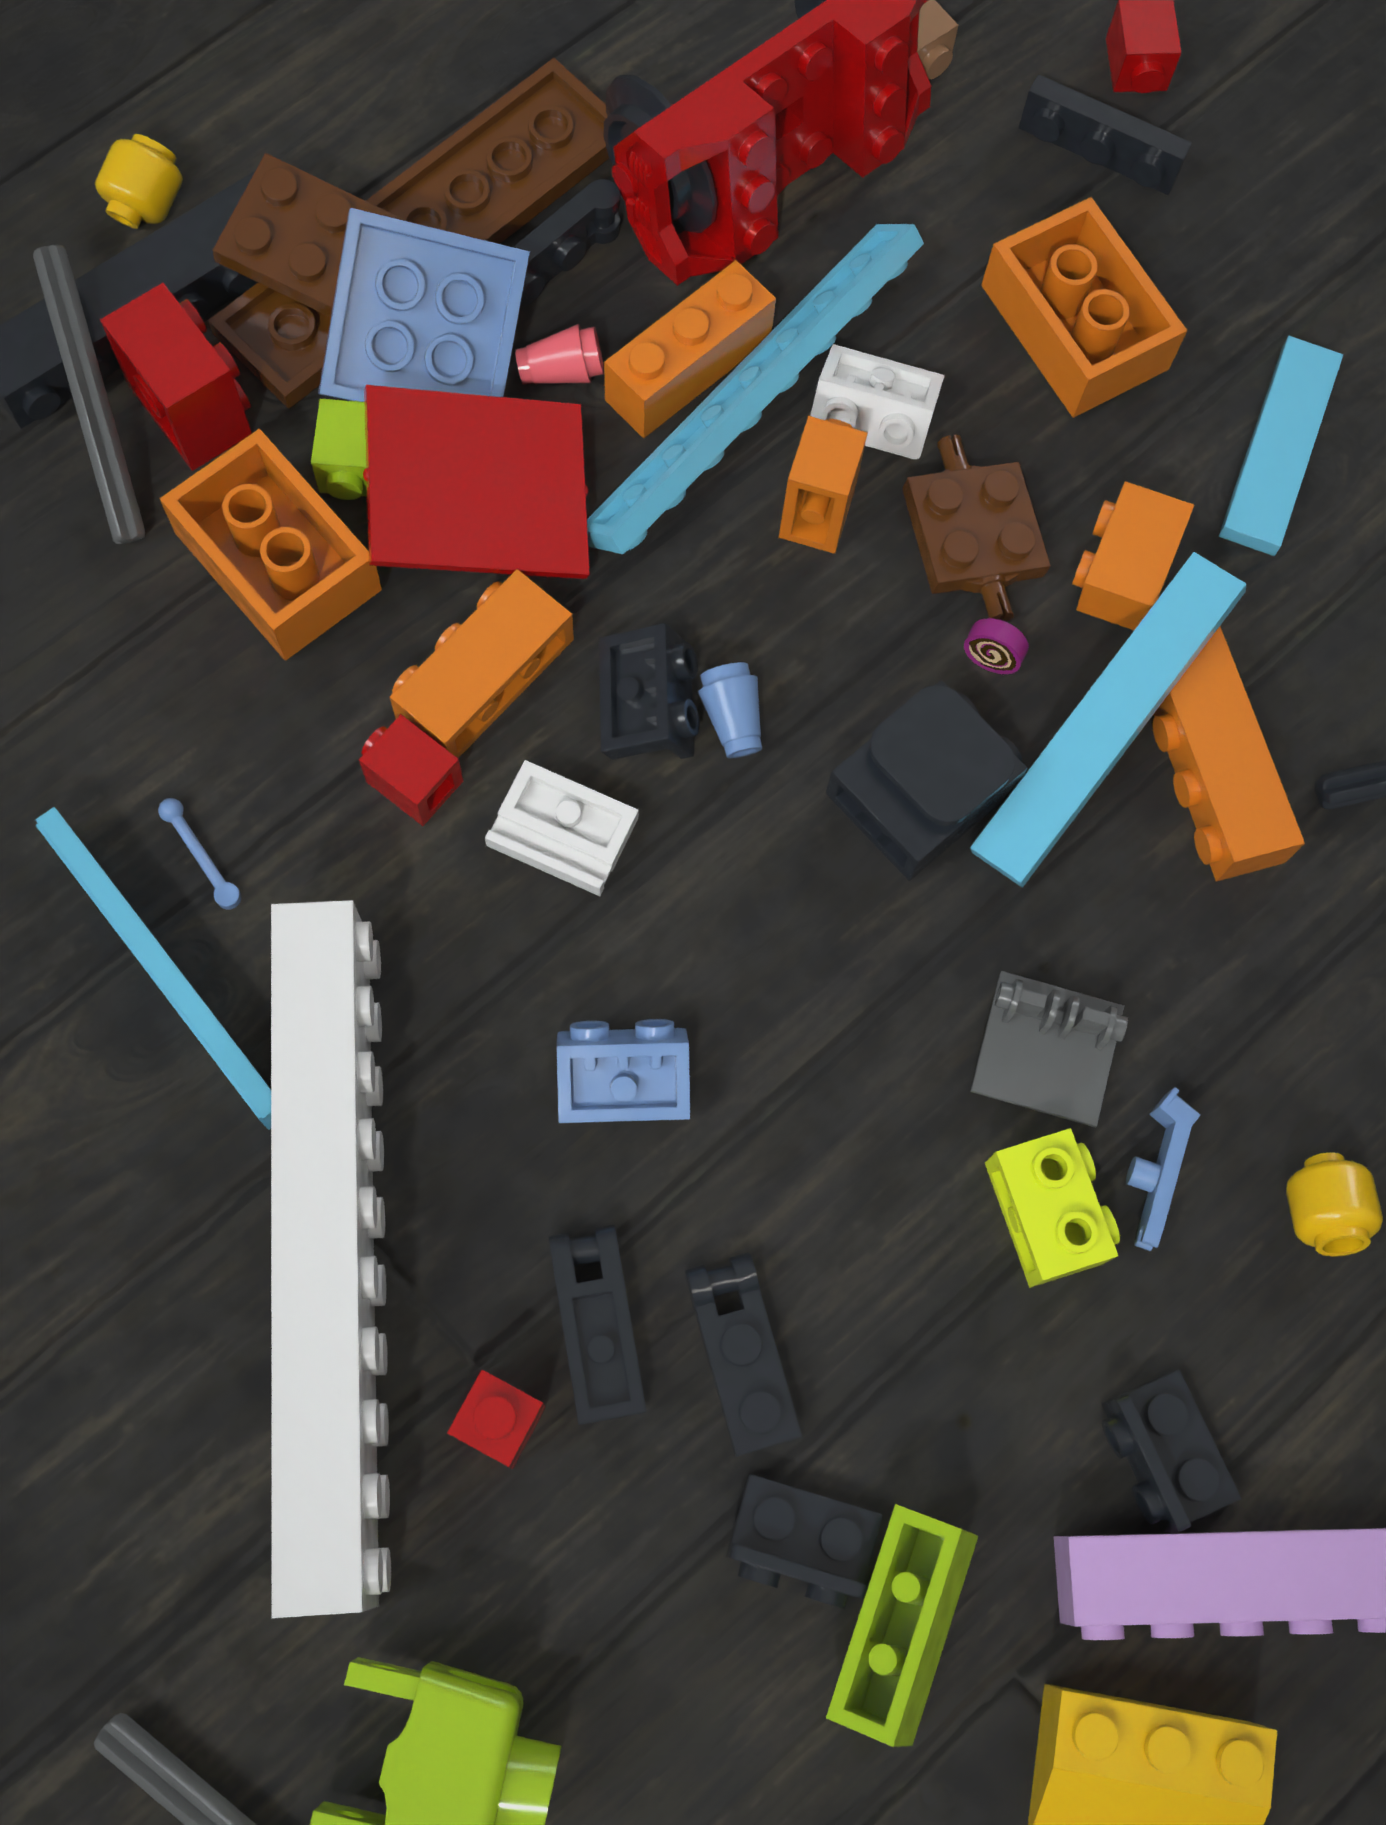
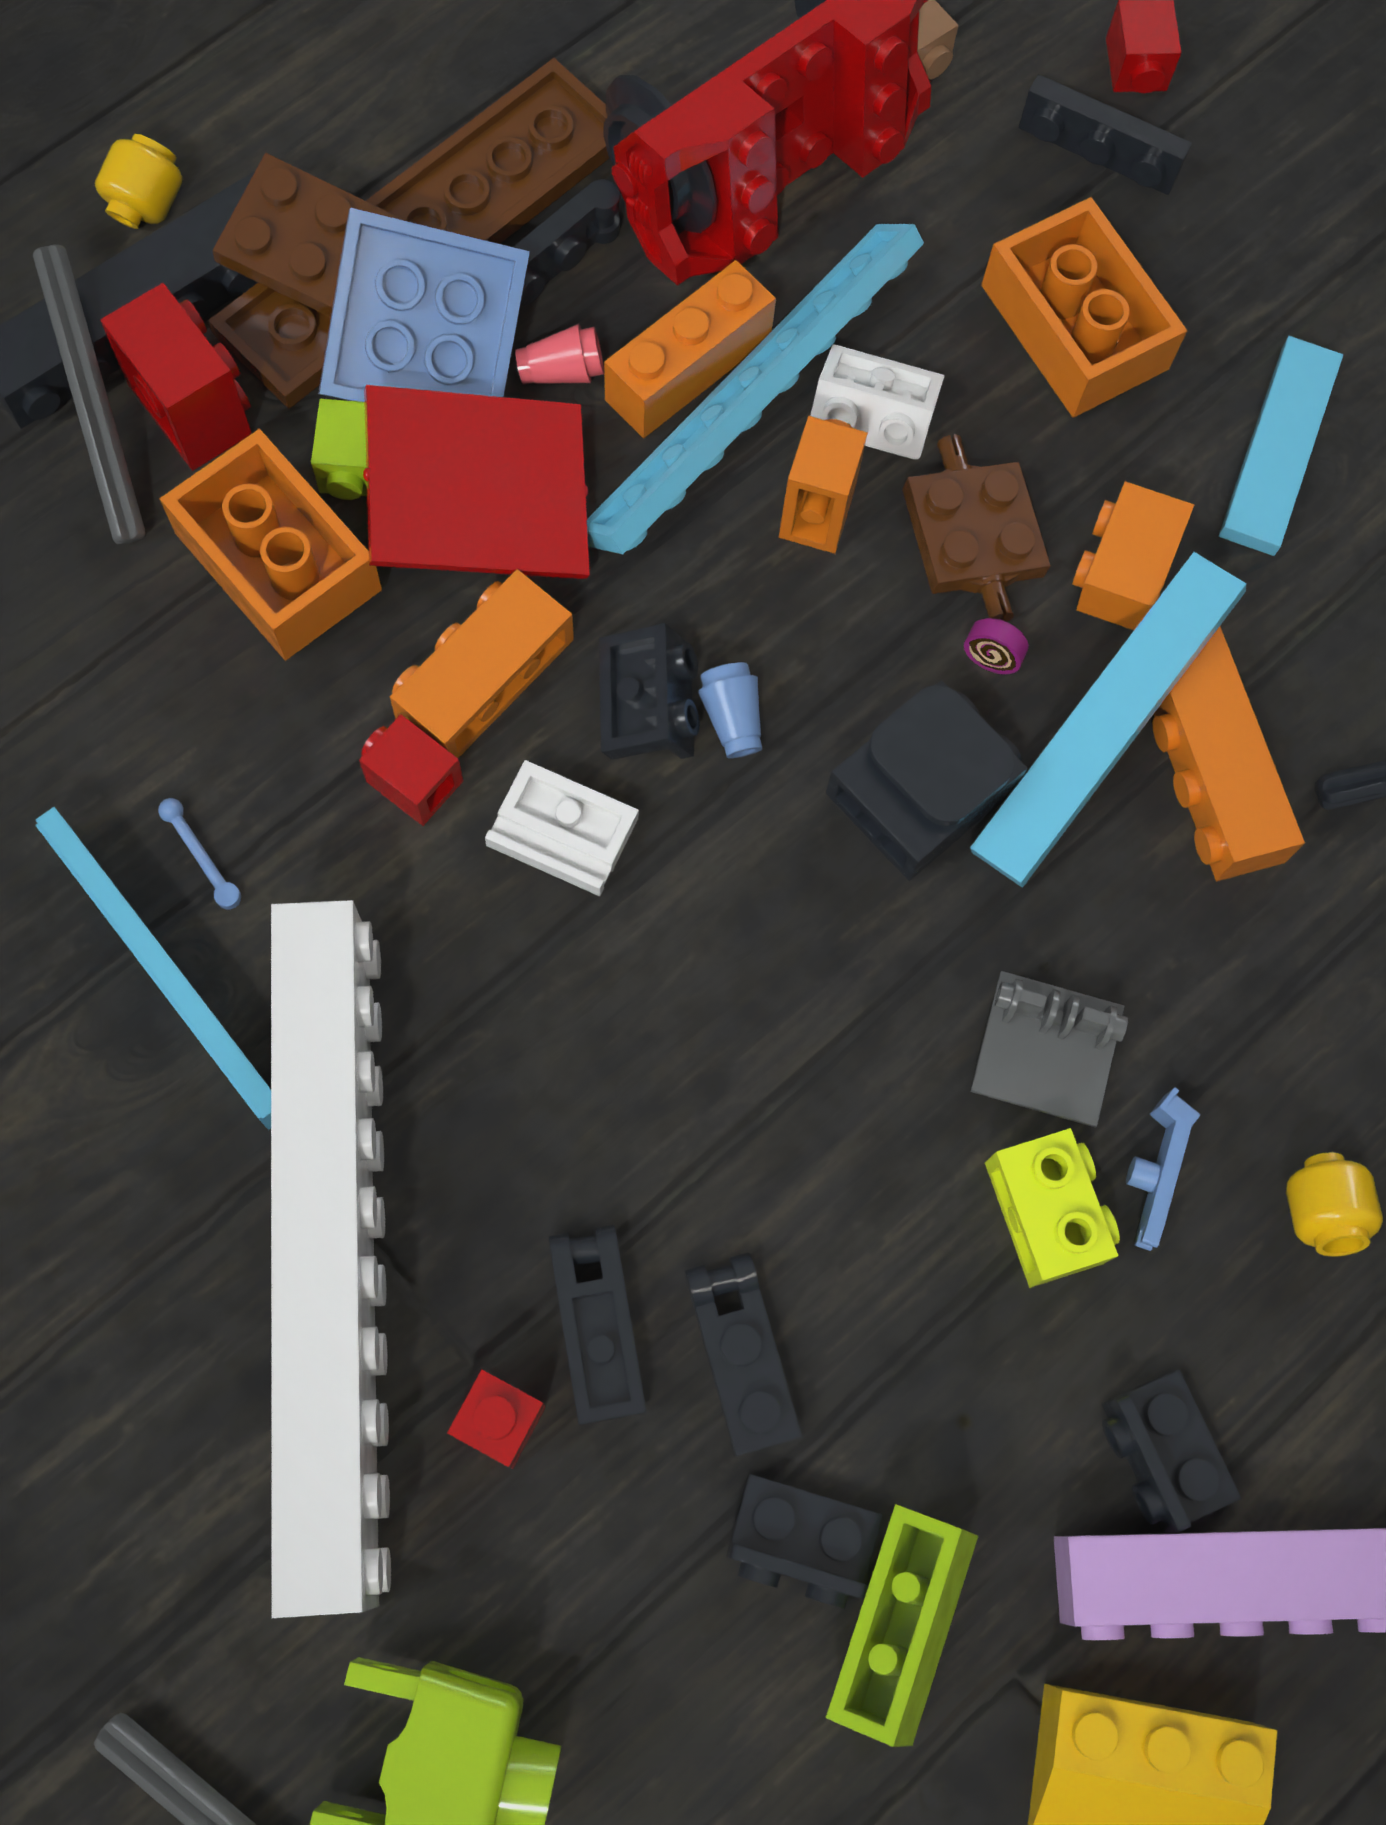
medium blue bracket [557,1019,690,1123] -> none

